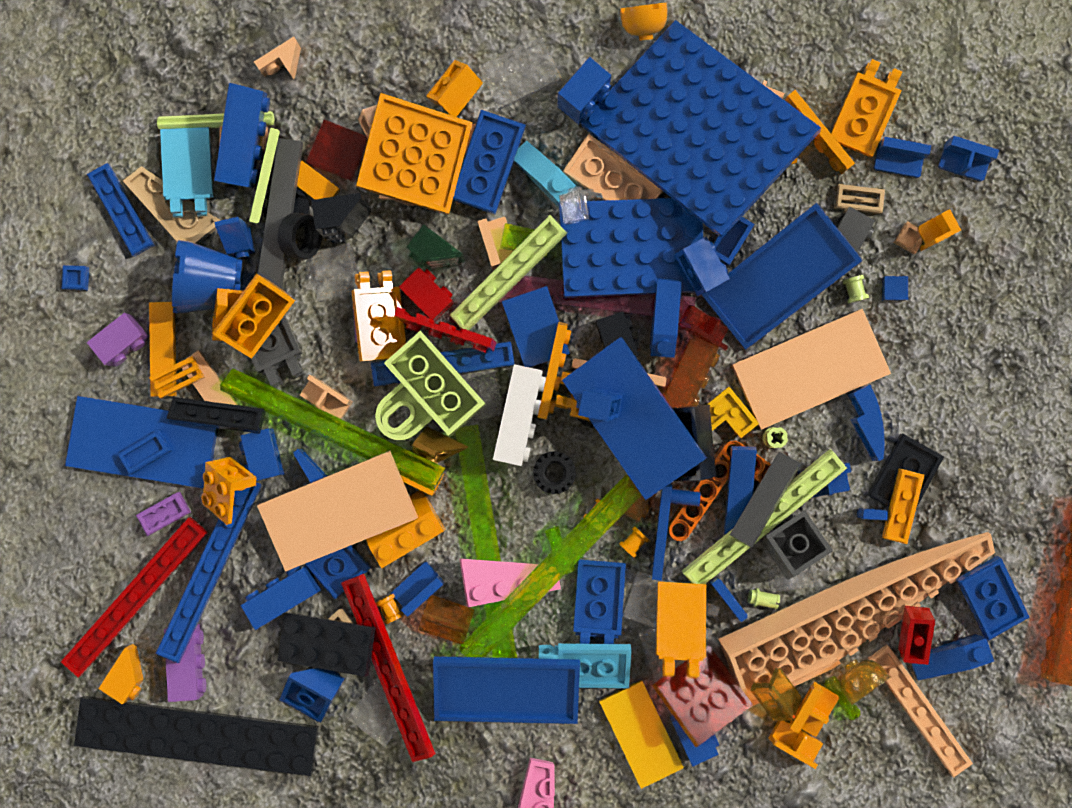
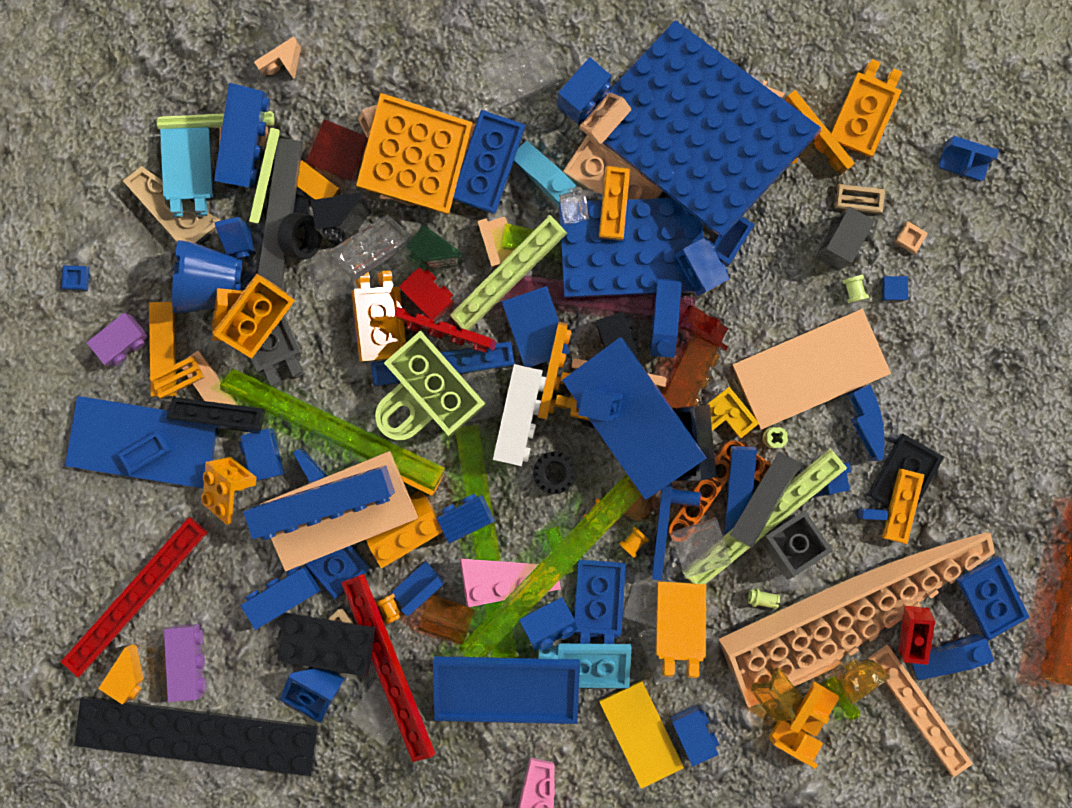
blue tile [87,163,155,257] -> none
medium lavender plate [136,492,191,536] -> none
blue tile [155,482,262,663] -> none
light nougat panel [300,375,353,421] -> none
pearl gold slope [412,427,469,467] -> none
light orange panel [426,60,483,117] -> none
light orange cylinder [620,2,667,41] -> none
clear red plate [652,645,753,747] -> none
blue tile [701,203,863,350] -> none
blue tile [709,577,748,622] -> none
blue panel [873,137,931,178] -> none
light orange panel [918,209,961,251] -> none
none -> blue brick [243,465,395,541]
none -> clear plate [329,214,414,281]
none -> blue brick [437,494,495,544]
none -> blue brick [519,597,577,652]
none -> light nougat slope [579,92,631,144]
none -> light orange tile [598,166,630,241]
none -> clear tile [670,517,732,578]

